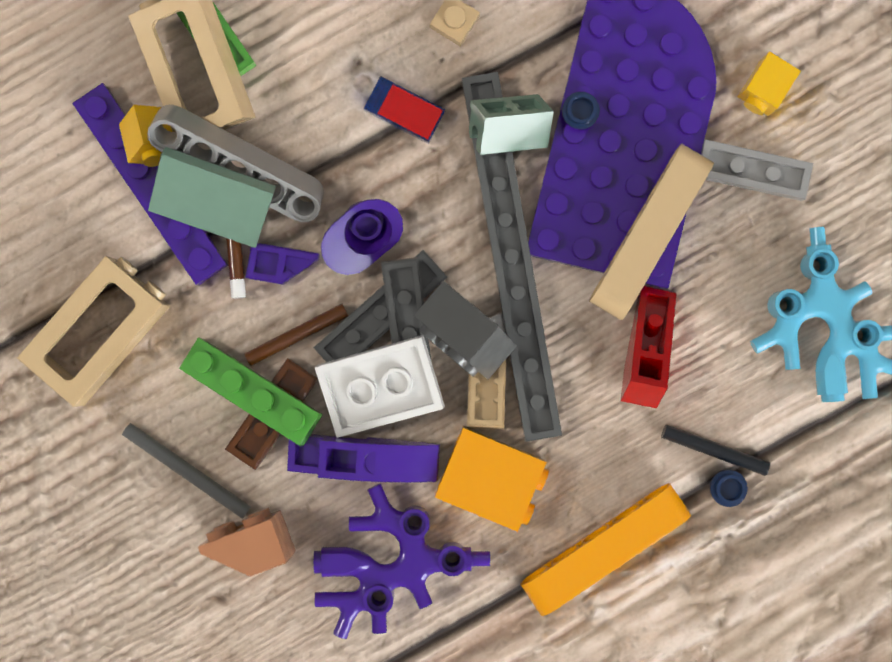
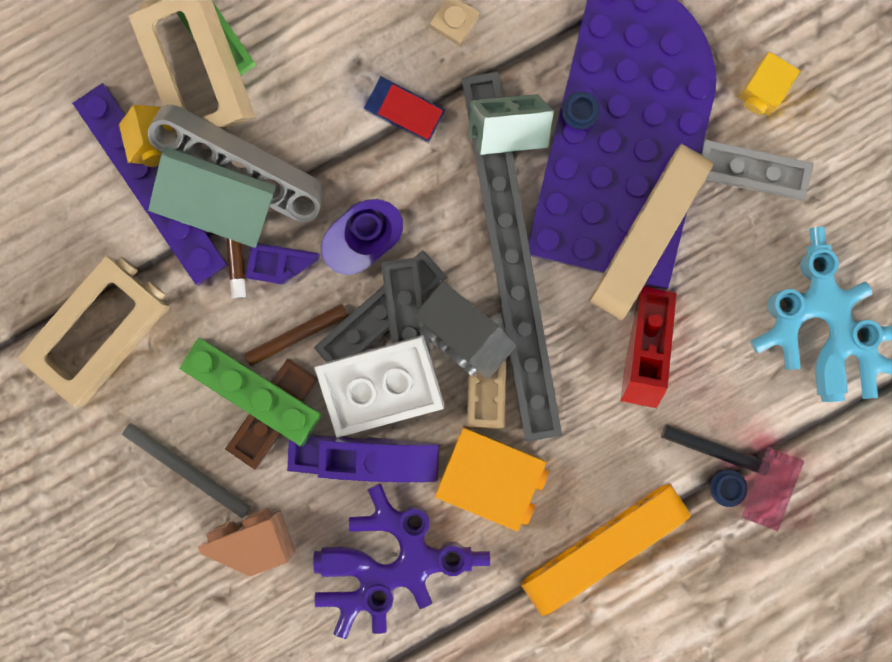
none -> clear pink hinge [742,447,804,531]

